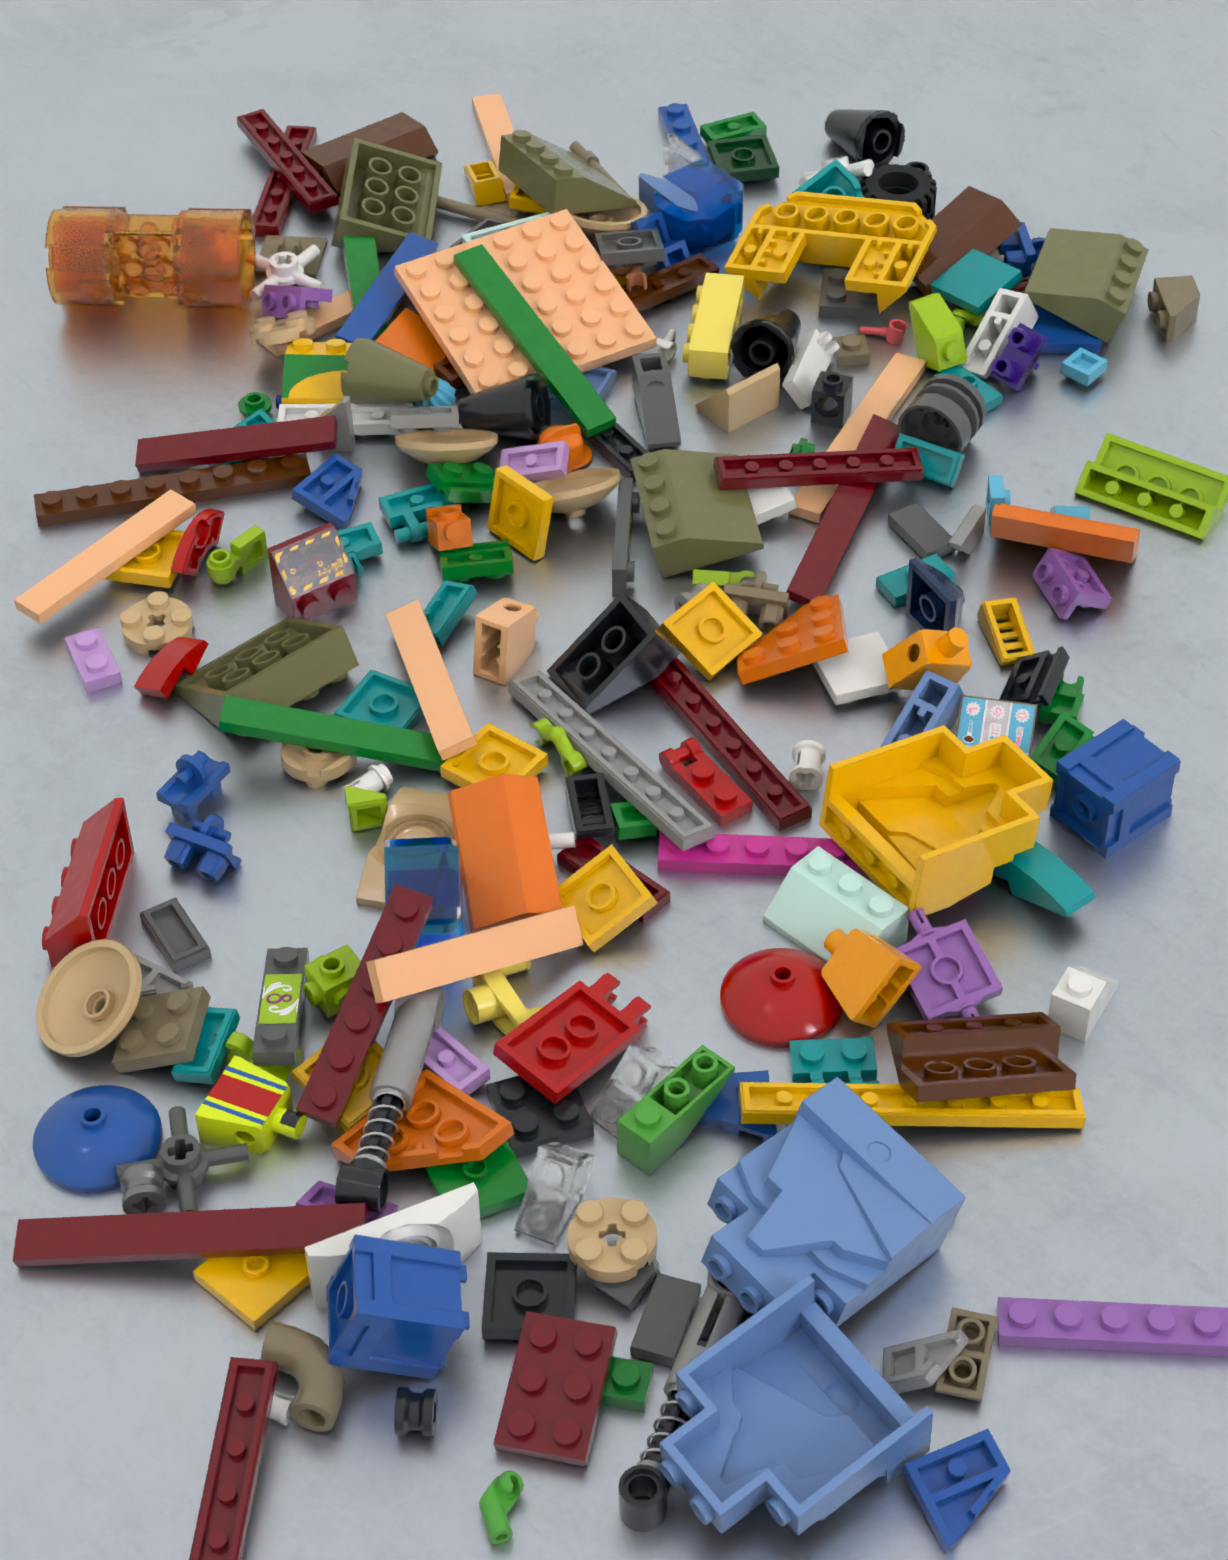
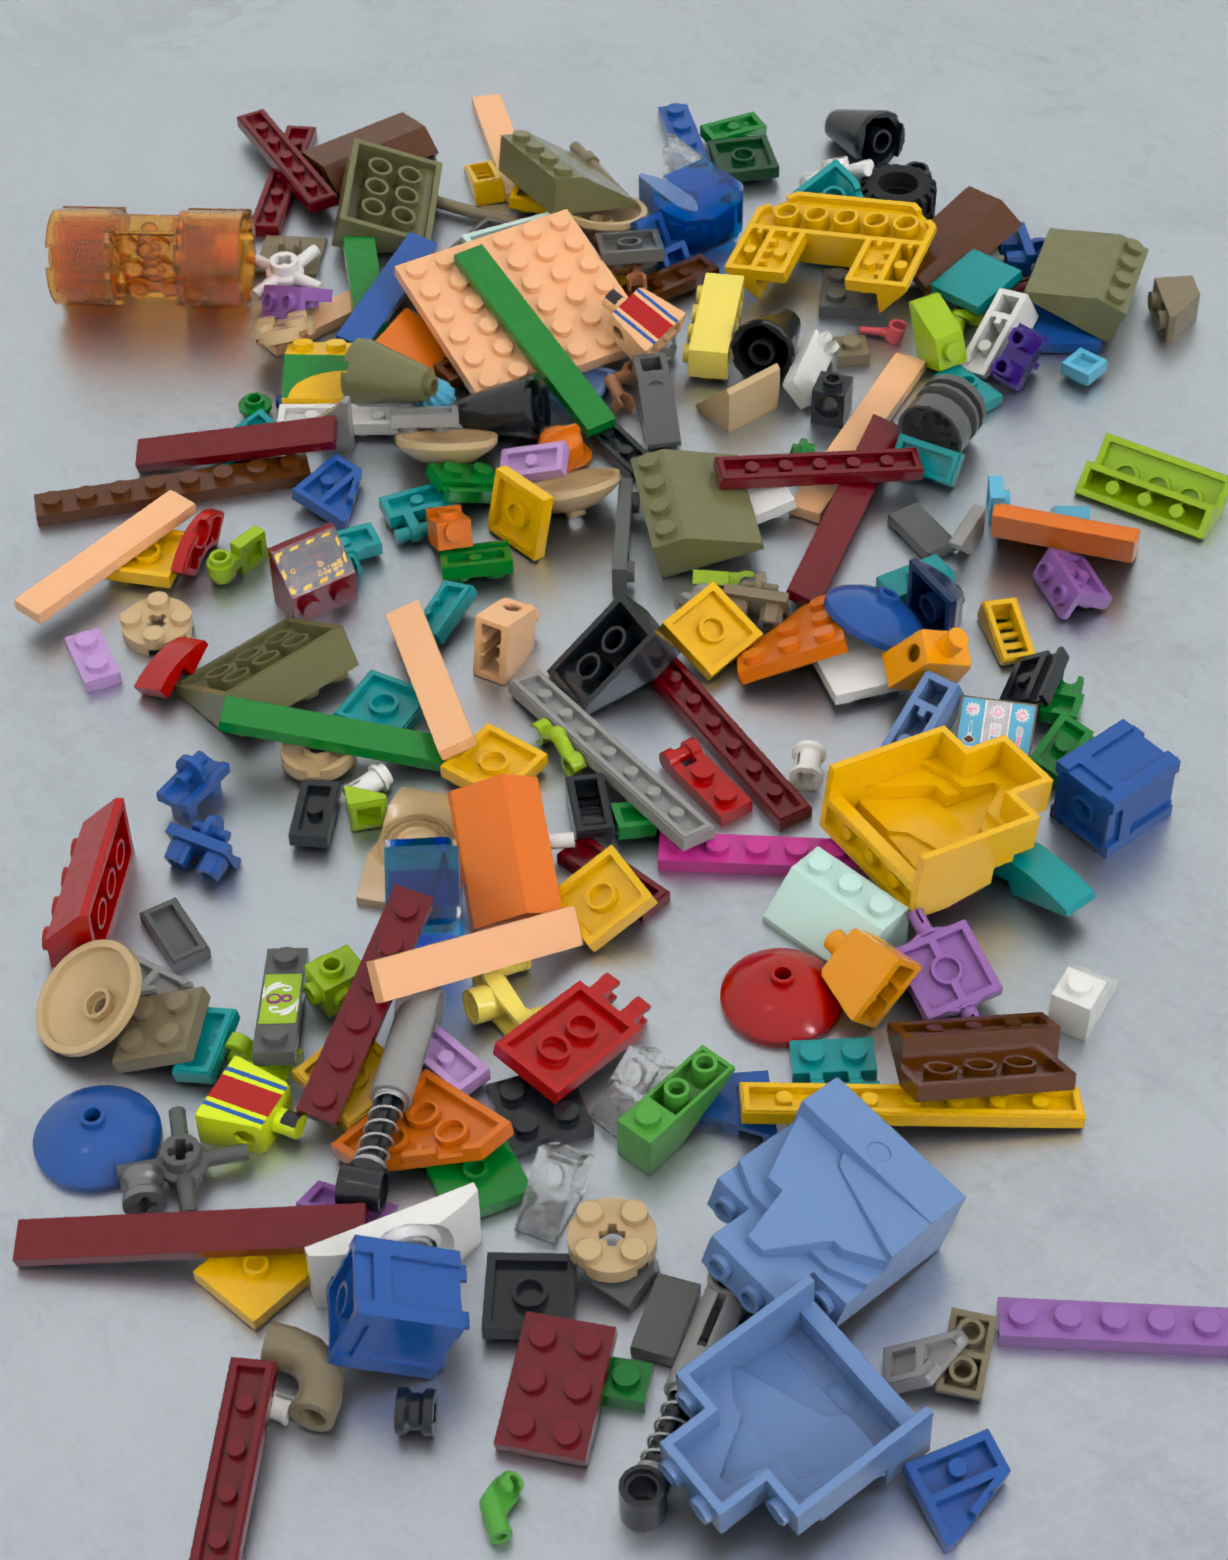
none -> black plate [288,779,341,848]
none -> torso [602,288,686,360]
none -> nougat arm [604,361,636,414]
none -> blue dish [824,584,924,651]

